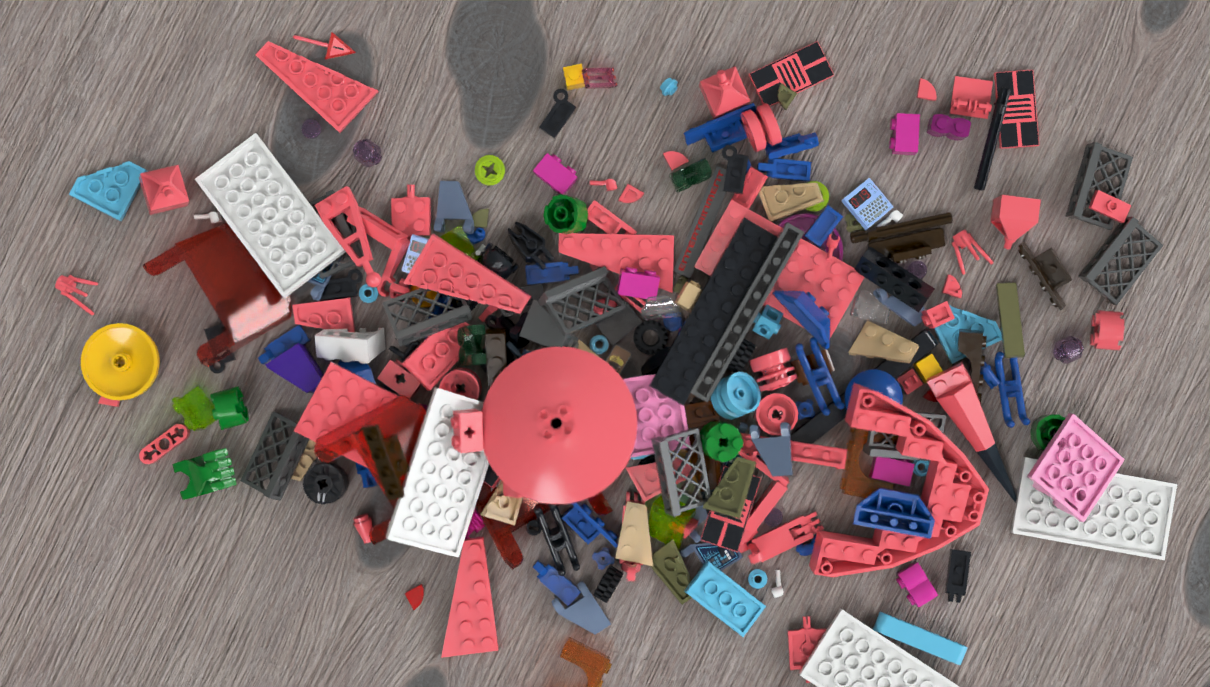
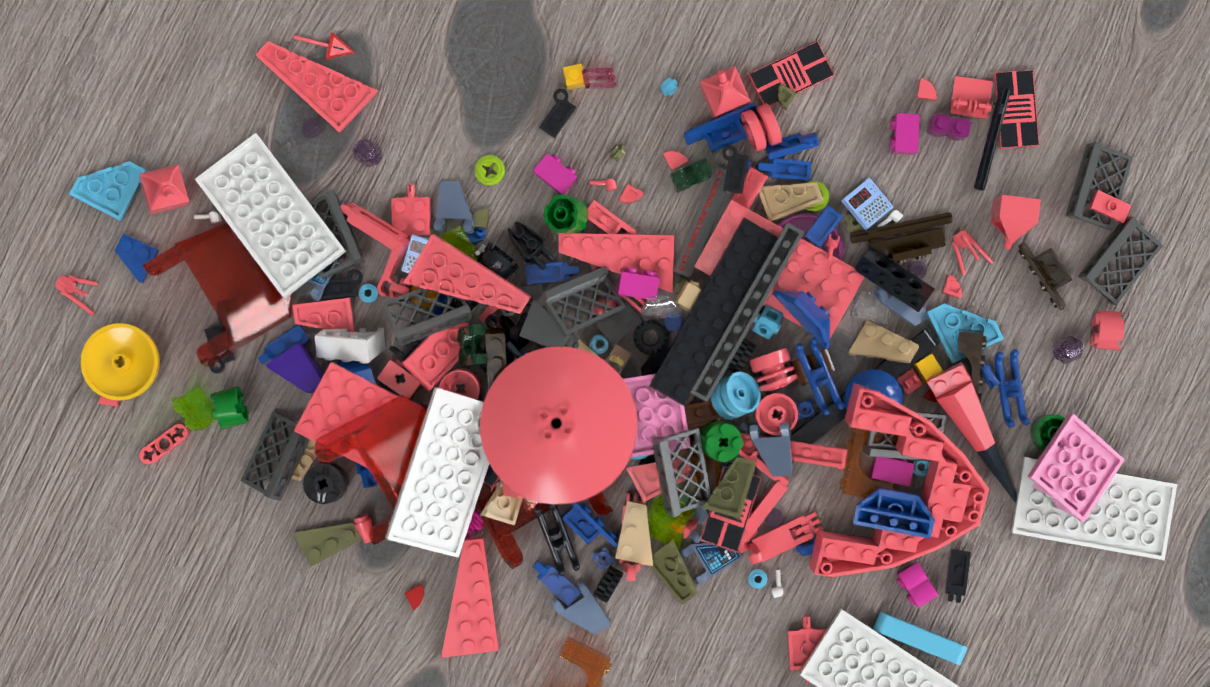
green piece [172,448,236,500] -> none
coral plate [315,186,381,287] -> none
dark brown bracket [362,424,409,500] -> none
coral brick [451,409,483,453] -> none
black hinge [526,520,542,536] -> none
medium azure tile [684,560,766,637] -> none
coral bracket [921,301,955,329] -> none
olive tile [996,283,1025,358] -> none
none -> blue wing [115,234,159,283]
none -> olive wing [293,522,362,567]
none -> olive plate [609,143,627,161]

